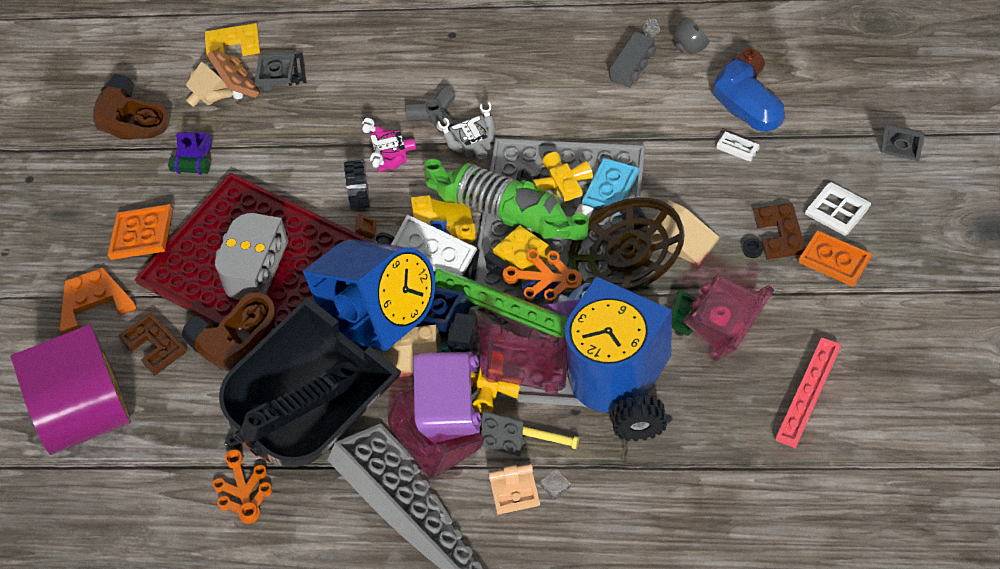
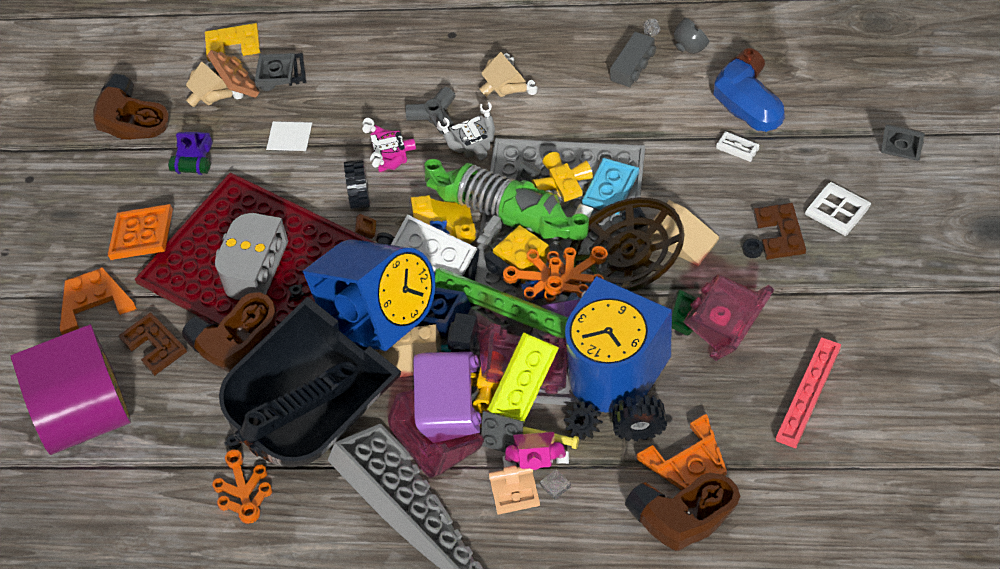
orange plate [799,230,872,287] -> none
none -> white sticker [266,122,312,151]
none -> black piece [288,284,305,299]
none -> light grey plate [477,215,502,251]
none -> tan torso [479,52,538,97]
none -> neon yellow tile [487,332,559,422]
none -> dark pink torso [502,432,569,470]
none -> orange plant [544,246,608,298]
none -> black gear [564,402,603,440]
none -> reddish brown piece [625,473,740,551]
none -> orange wing [637,414,727,490]

